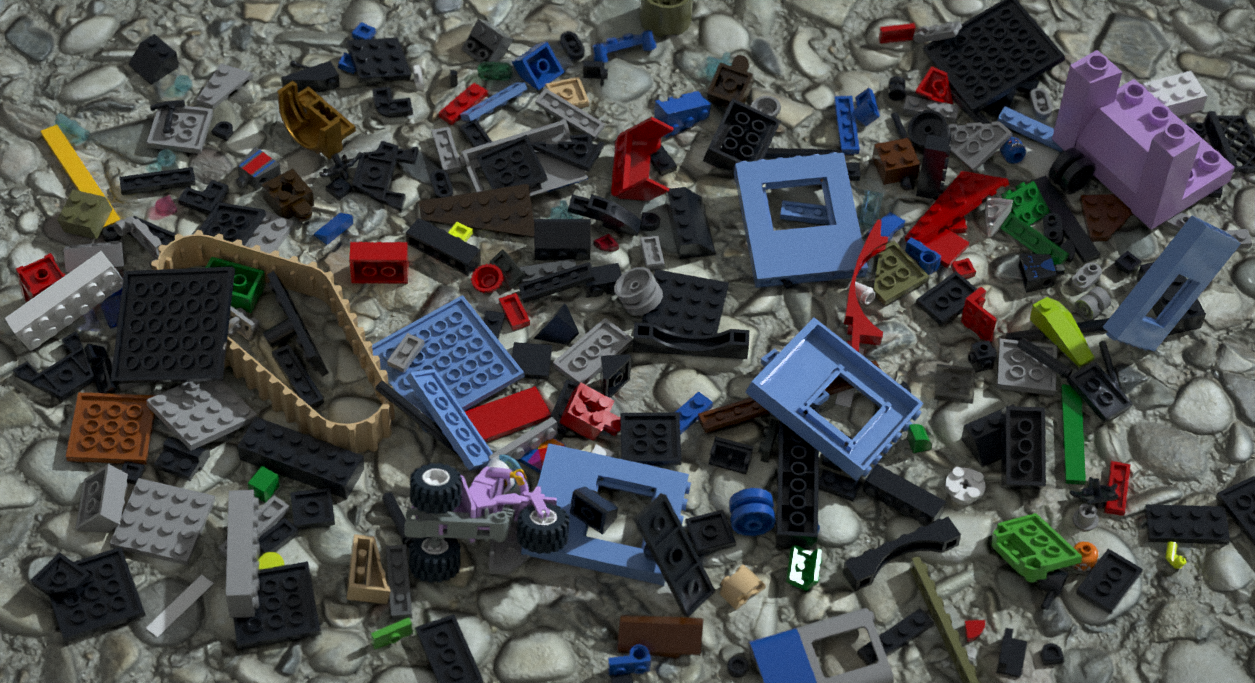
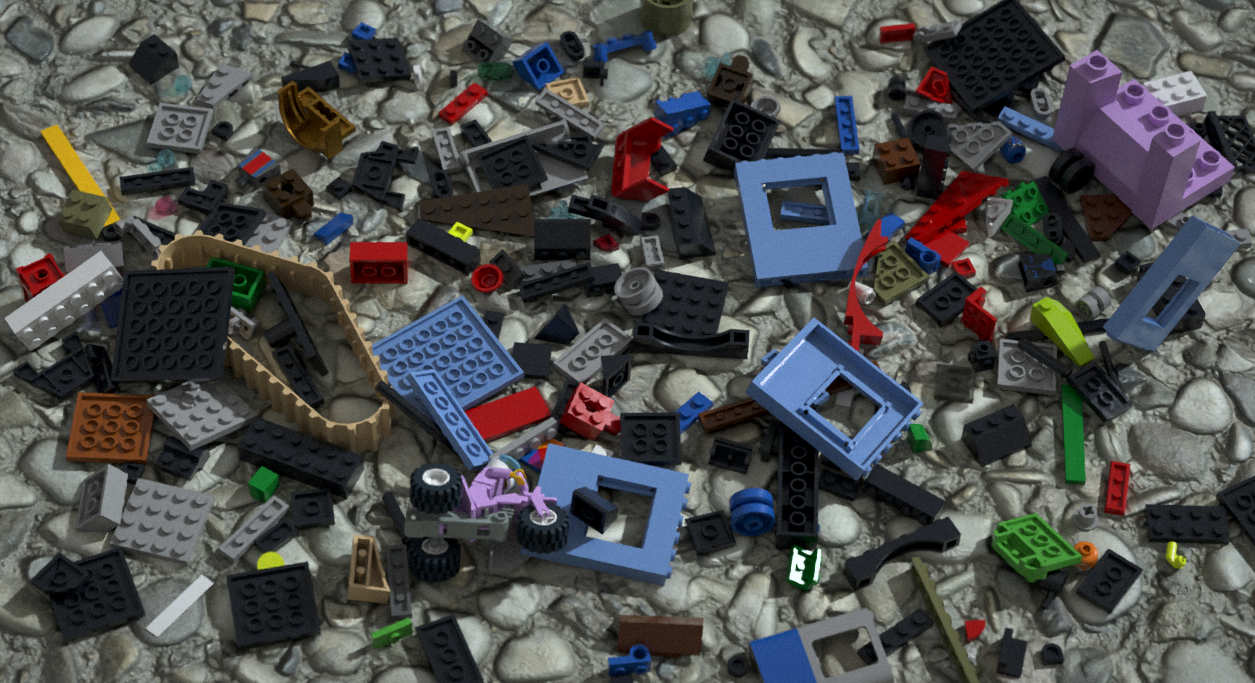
clear light blue pin [55,113,90,141] -> none
black piece [150,100,185,134] -> none
light grey brick [226,490,261,618] -> none
black piece [320,152,362,180] -> none
black plate [372,87,413,118] -> none
light grey plate [387,333,425,373] -> none
medium blue plate [460,82,527,121] -> none
red tile [499,293,530,331] -> none
black plate [633,493,716,617] -> none
tan cylinder [720,565,766,610] -> none
blue plate [854,88,880,126] -> none
white plate [945,467,985,505] -> none
black brick [1001,406,1046,490] -> none
black piece [1070,477,1119,509] -> none
light grey plate [1071,263,1102,292] -> none

